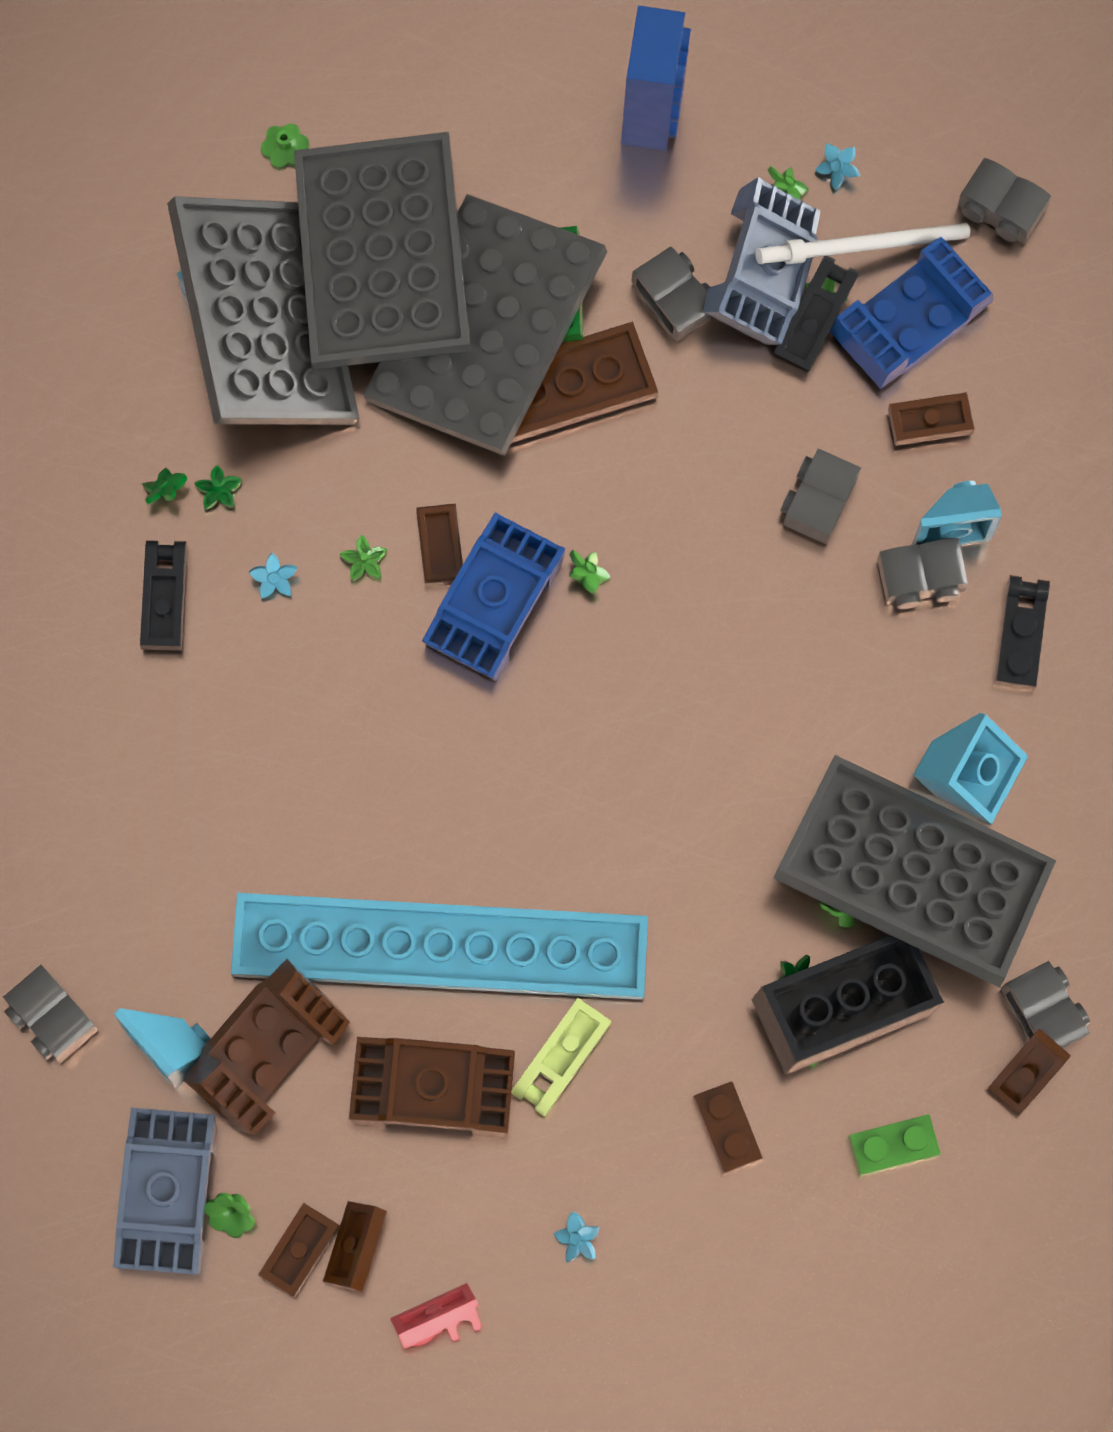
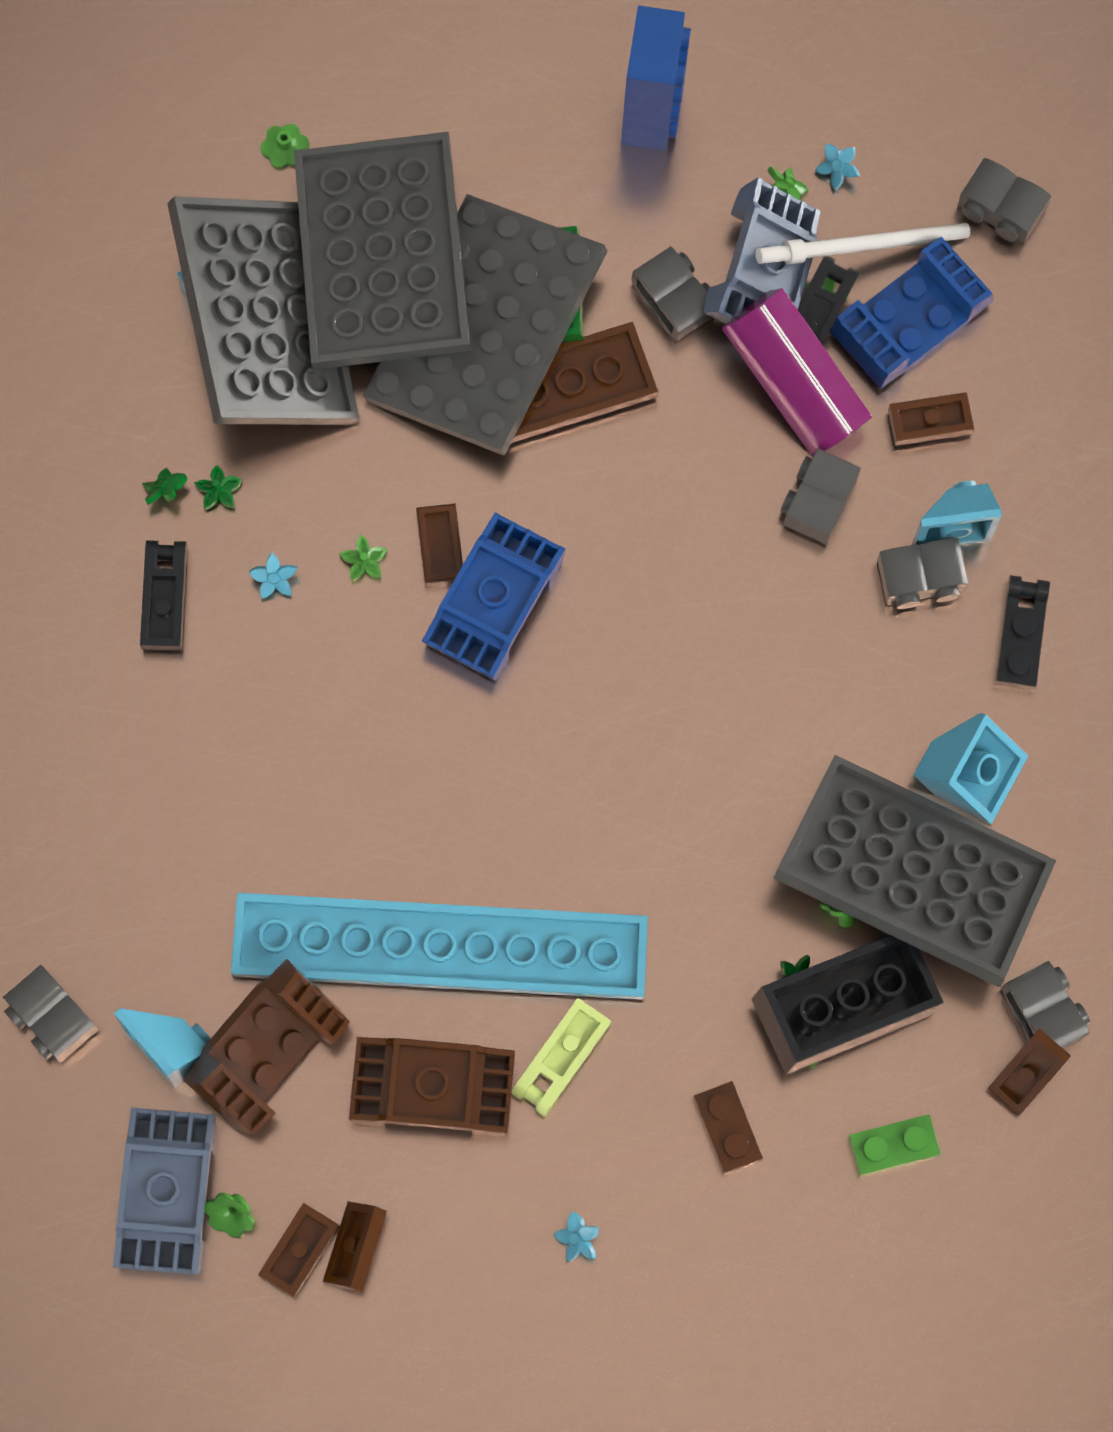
coral plate [390,1283,481,1349] -> none
bright green plant [569,550,611,594] -> none
none -> magenta brick [721,288,872,456]

